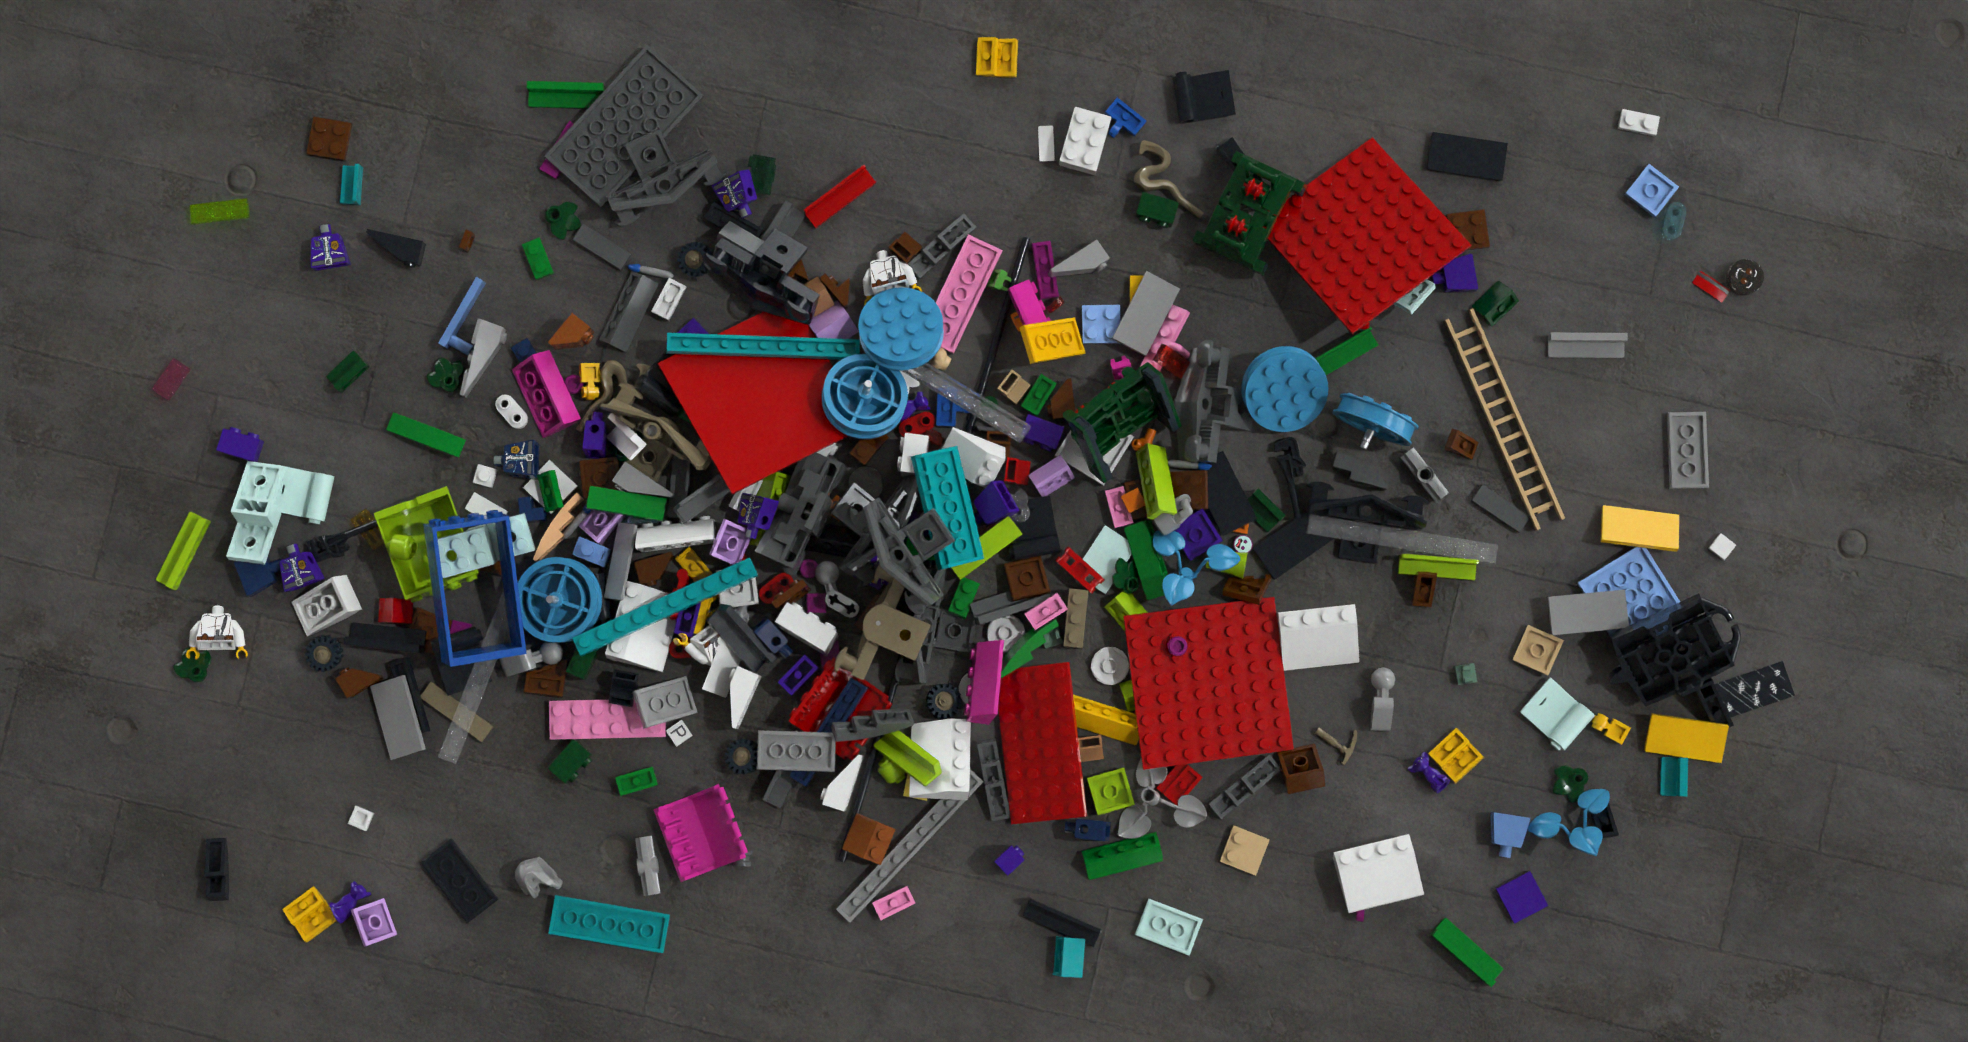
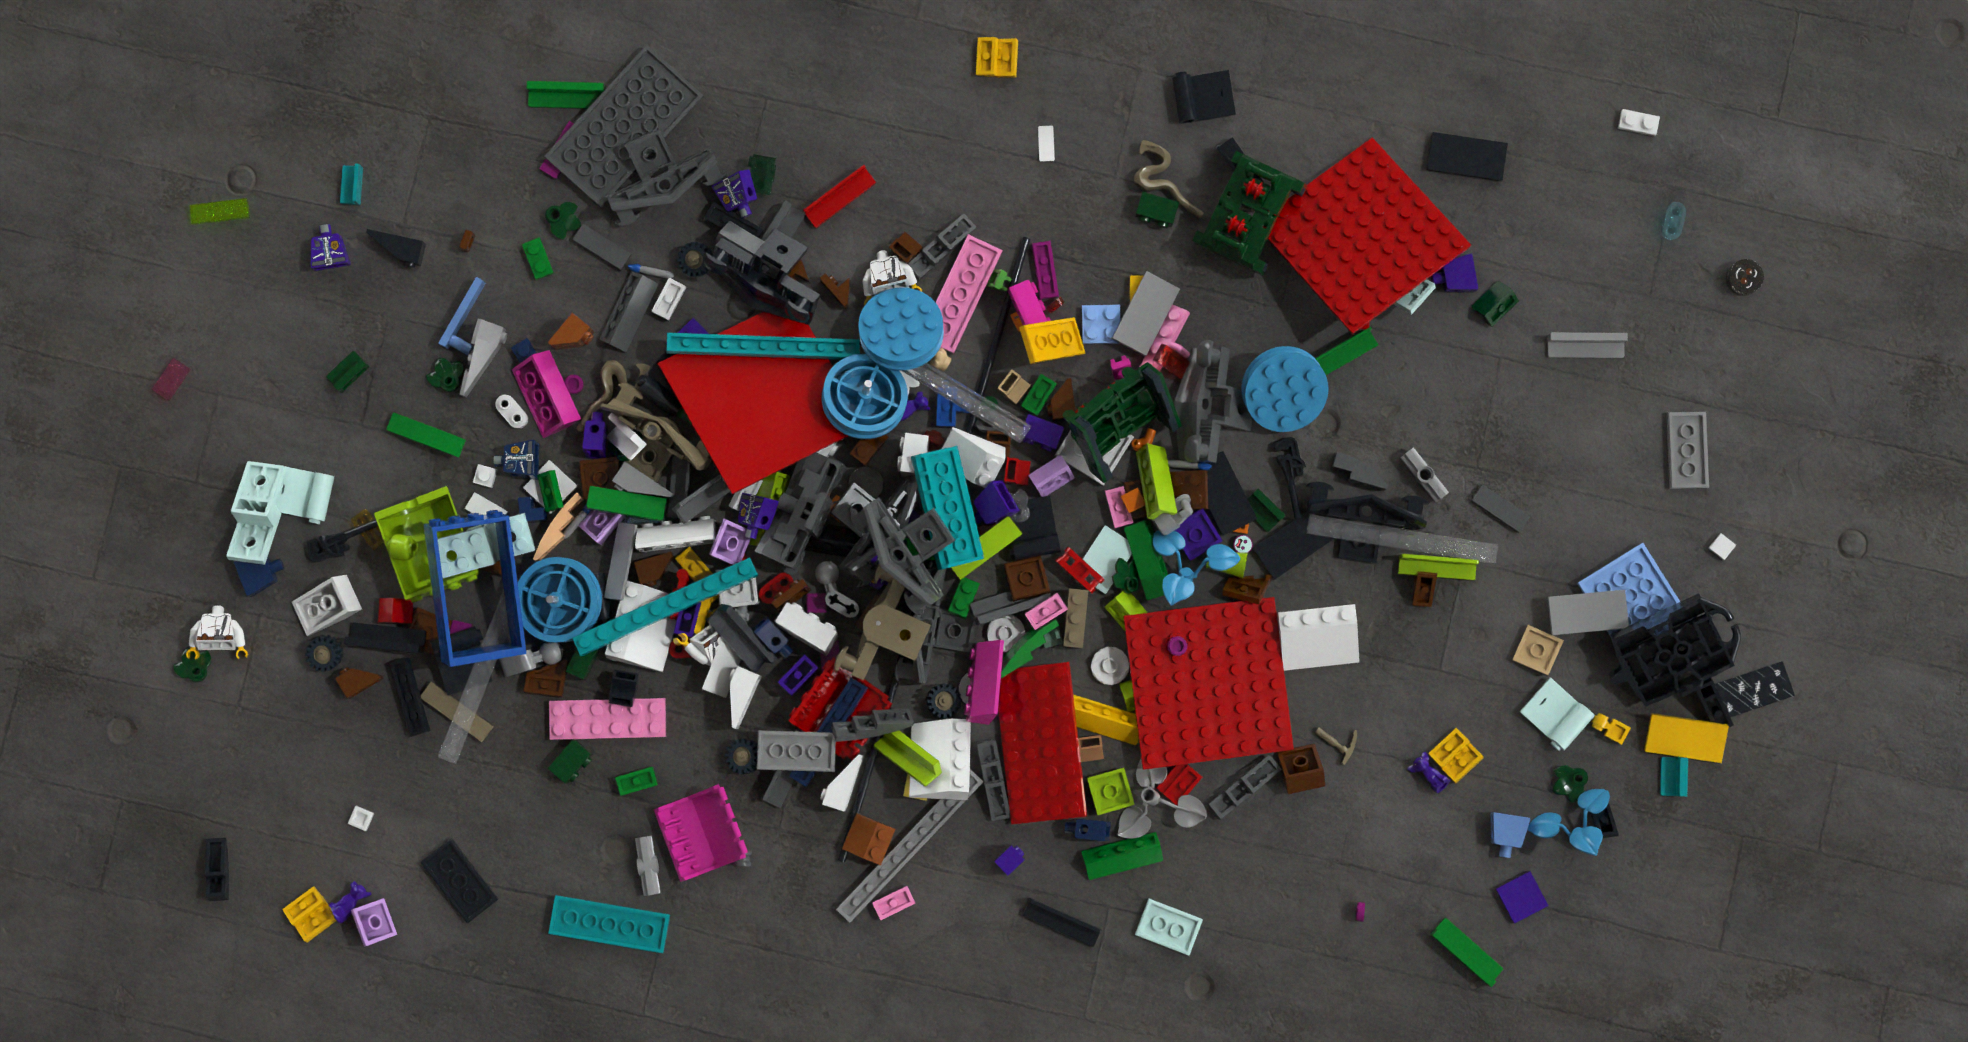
lime panel [156,512,211,590] -> none
dark purple brick [216,427,264,462] -> none
dark purple torso [280,544,325,592] -> none
reddish brown plate [306,117,352,161] -> none
light grey tile [370,675,426,760] -> none
light grey helmet [515,857,563,898] -> none
medium blue torso [571,537,613,568] -> none
yellow plate [579,363,600,400] -> none
light grey tile [632,676,698,729] -> none
white tile [666,720,693,747] -> none
magenta tile [800,559,818,579] -> none
medium nougat piece [804,276,835,317] -> none
lavender slope [809,300,859,339] -> none
lime head [878,757,906,784] -> none
red plate [899,412,936,438] -> none
light grey slope [1048,240,1110,277] -> none
teal panel [1053,936,1085,978] -> none
white brick [1059,107,1111,175] -> none
blue plate [1105,97,1147,138] -> none
tan plate [1220,825,1270,876] -> none
dark azure wheel [1332,393,1419,450] -> none
white slope [1333,834,1424,913] -> none
light grey beam [1370,667,1395,732] -> none
tan ladder [1444,309,1565,531] -> none
reddish brown slope [1445,429,1479,460] -> none
reddish brown plate [1446,209,1490,251] -> none
sand green tile [1454,663,1477,685] -> none
yellow tile [1601,505,1679,552] -> none
light blue plate [1624,164,1679,218] -> none
red sticker [1692,271,1730,303] -> none

